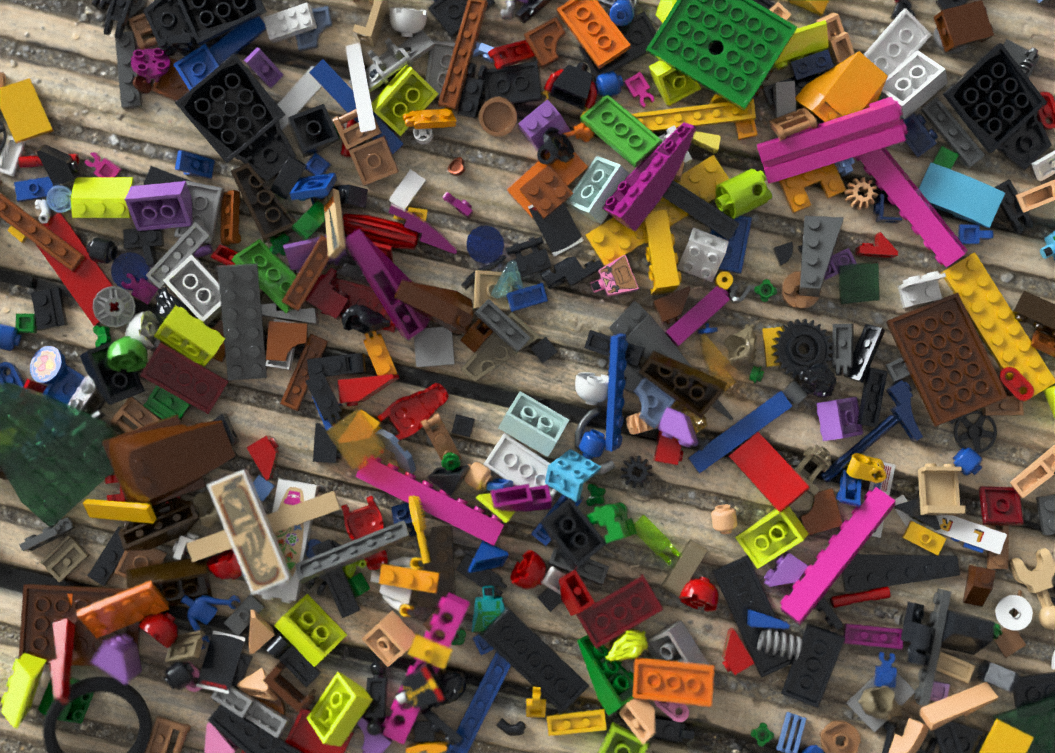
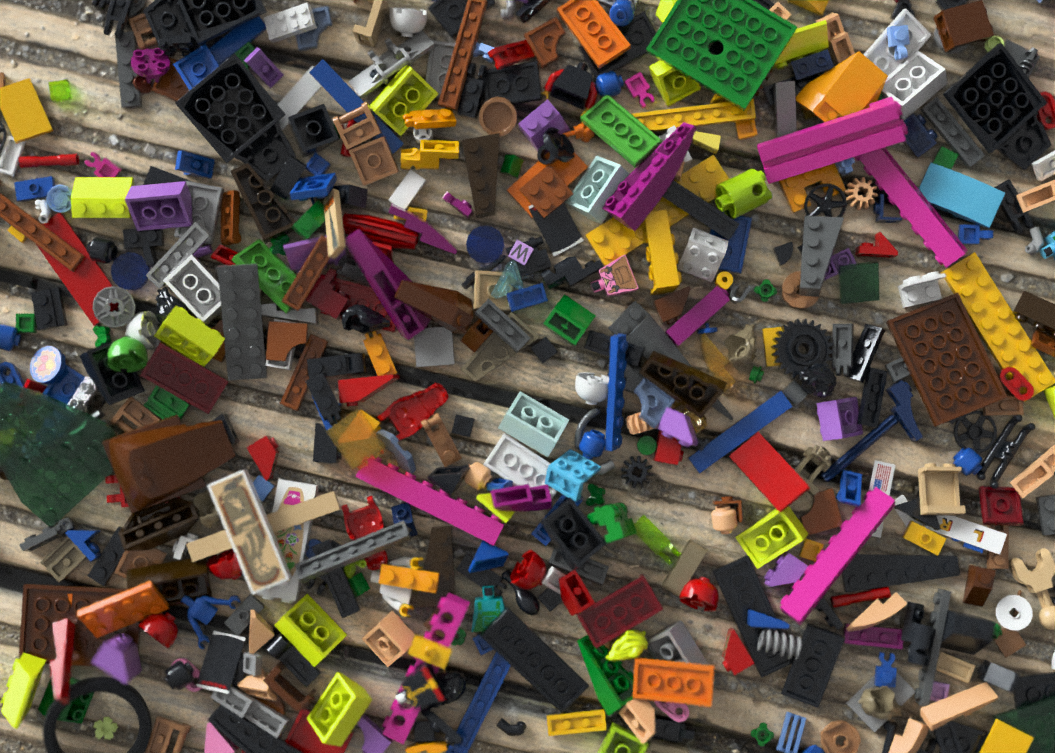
black slope [36,144,80,186] -> none
yellow tile [83,499,157,524] -> none
magenta plate [121,273,158,305] -> none
dark tan plate [165,630,206,665] -> none
white sticker [346,43,376,132] -> none
black plate [365,661,388,736] -> none
yellow piece [408,496,431,564] -> none
green plate [441,452,460,471] -> none
copper piece [448,157,465,176] -> none
yellow plate [526,687,546,718] -> none
medium nougat plate [769,107,818,141] -> none
yellow piece [846,453,886,483] -> none
none -> clear neon green tile [48,79,72,102]
none -> blue slope [66,529,101,562]
none -> yellowish green plant [93,716,118,740]
none -> green tile [235,42,255,69]
none -> light grey plate [243,652,262,676]
none -> yellow plate [401,140,459,170]
none -> dark brown wedge [462,133,500,218]
none -> green slope [500,154,524,179]
none -> black piece [501,570,540,616]
none -> lavender tile [508,240,534,266]
none -> green slope [543,294,596,347]
none -> green tile [637,436,657,455]
none -> dark orange bracket [713,496,742,523]
none -> yellow tile [799,538,824,562]
none -> black wheel [804,184,847,217]
none -> light nougat slope [846,592,908,632]
none -> light blue plate [887,25,910,60]
none -> black piece [976,415,1036,489]
none -> yellowish green plate [985,36,1005,52]
none -> light grey arm [1025,227,1044,255]

